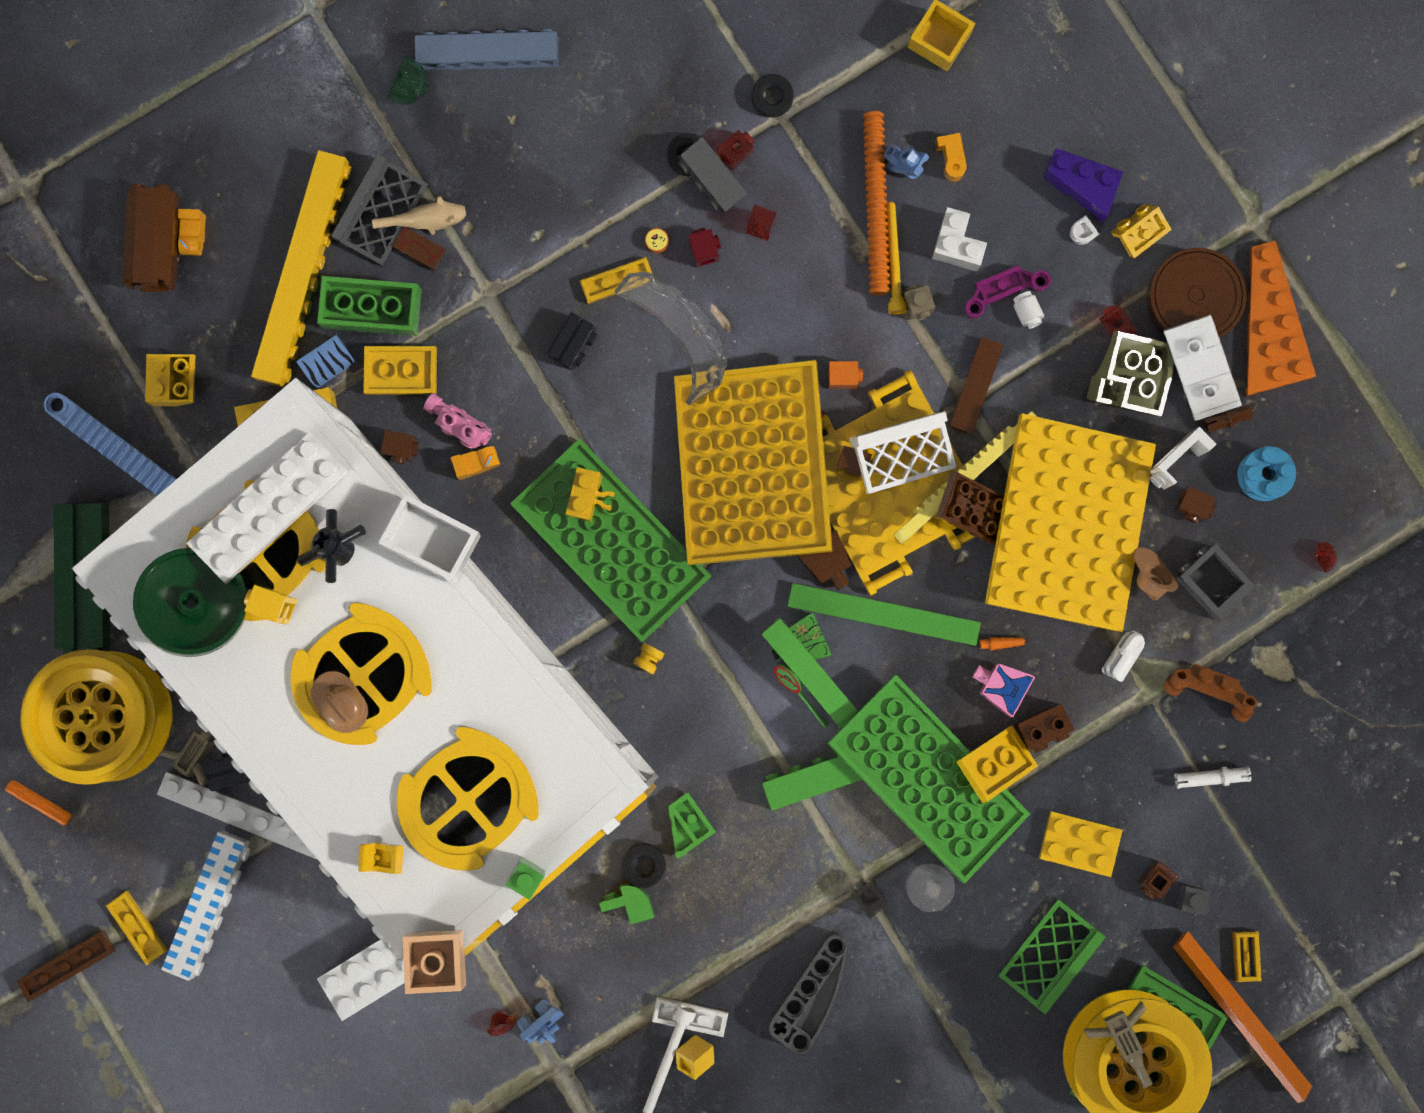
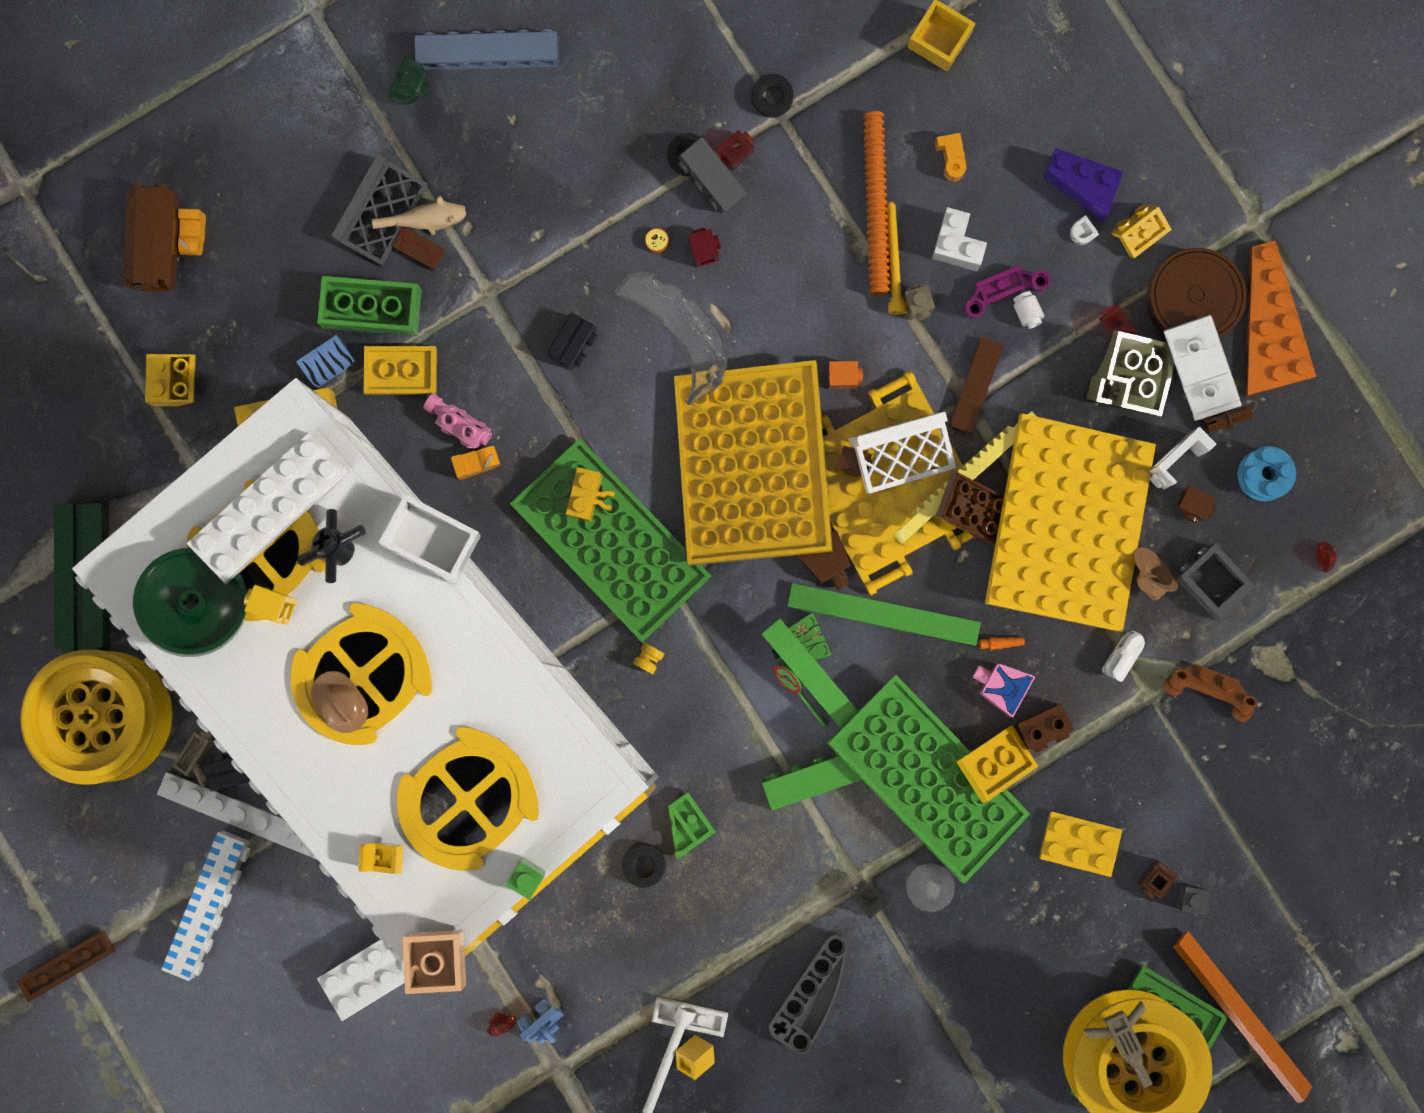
orange axle [5,780,72,825] -> none
light blue gear [44,393,177,496] -> none
yellow tile [105,891,168,965] -> none
yellow brick [251,150,351,388] -> none
reddish brown brick [380,430,419,464] -> none
yellow tile [579,257,655,304] -> none
bright green brick [599,883,655,925] -> none
clear red brick [746,204,777,241] -> none
medium blue hips [884,144,929,179] -> none
bright green fence [998,899,1106,1014] -> none
white pin [1175,766,1251,789] -> none
yellow tile [1232,931,1261,982] -> none

